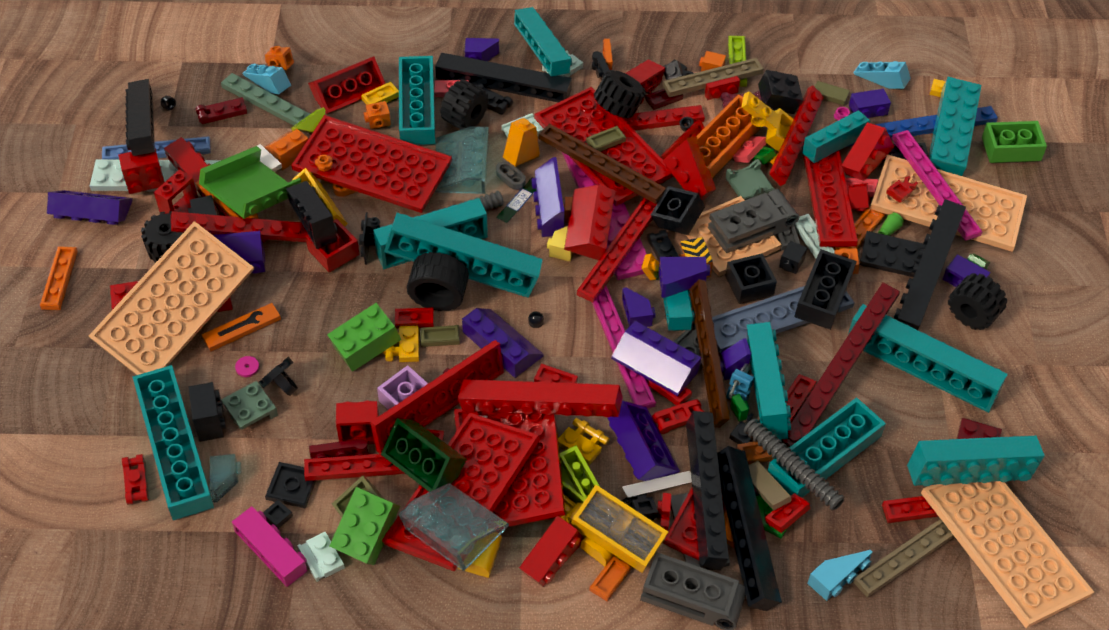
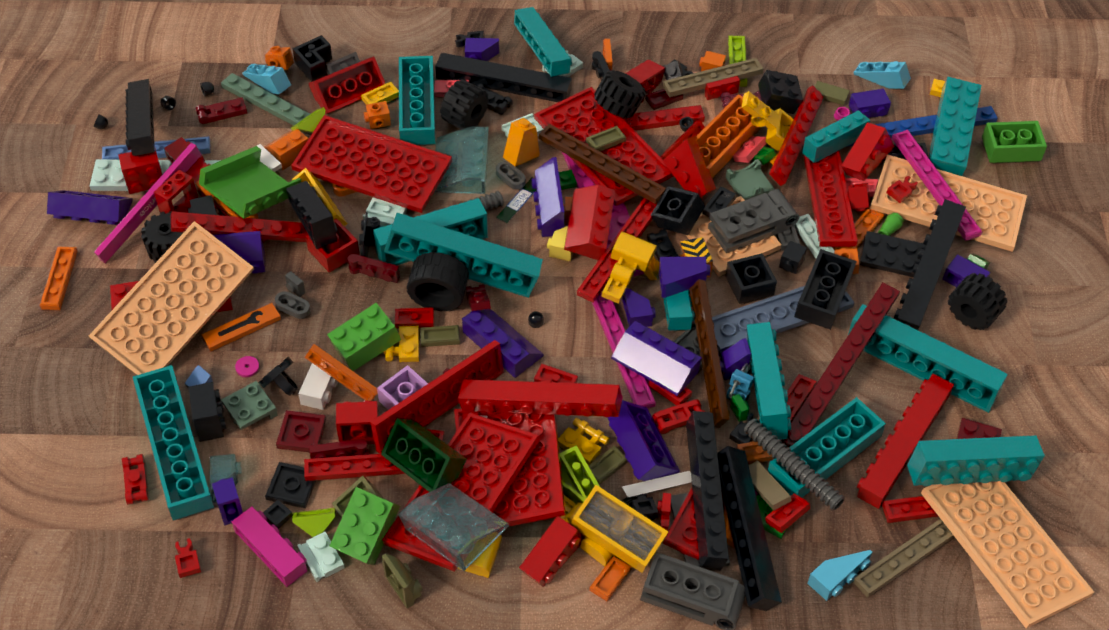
orange plate [315,155,333,171] -> none
none -> black hinge [93,114,108,129]
none -> dark pink tile [94,143,202,264]
none -> red plate [175,538,201,578]
none -> medium blue slope [185,365,213,387]
none -> black hinge [200,82,214,96]
none -> dark purple brick [212,477,243,526]
none -> dark grey plate [275,291,310,319]
none -> dark red plate [276,410,326,453]
none -> dark grey plate [285,271,305,297]
none -> black brick [292,35,332,82]
none -> lime slope [292,508,336,537]
none -> white brick [298,363,338,410]
none -> orange tile [305,344,378,401]
none -> dark grey plate [325,52,360,74]
none -> dark red plate [347,254,400,283]
none -> light aqua plate [363,198,407,226]
none -> olive slope [382,554,423,608]
none -> black plate [455,30,485,47]
none -> dark red plate [466,284,491,311]
none -> green plate [559,170,577,190]
none -> olive tile [589,445,628,484]
none -> yellow plate [601,231,657,304]
none -> black plate [702,186,736,217]
none -> red brick [856,374,954,509]

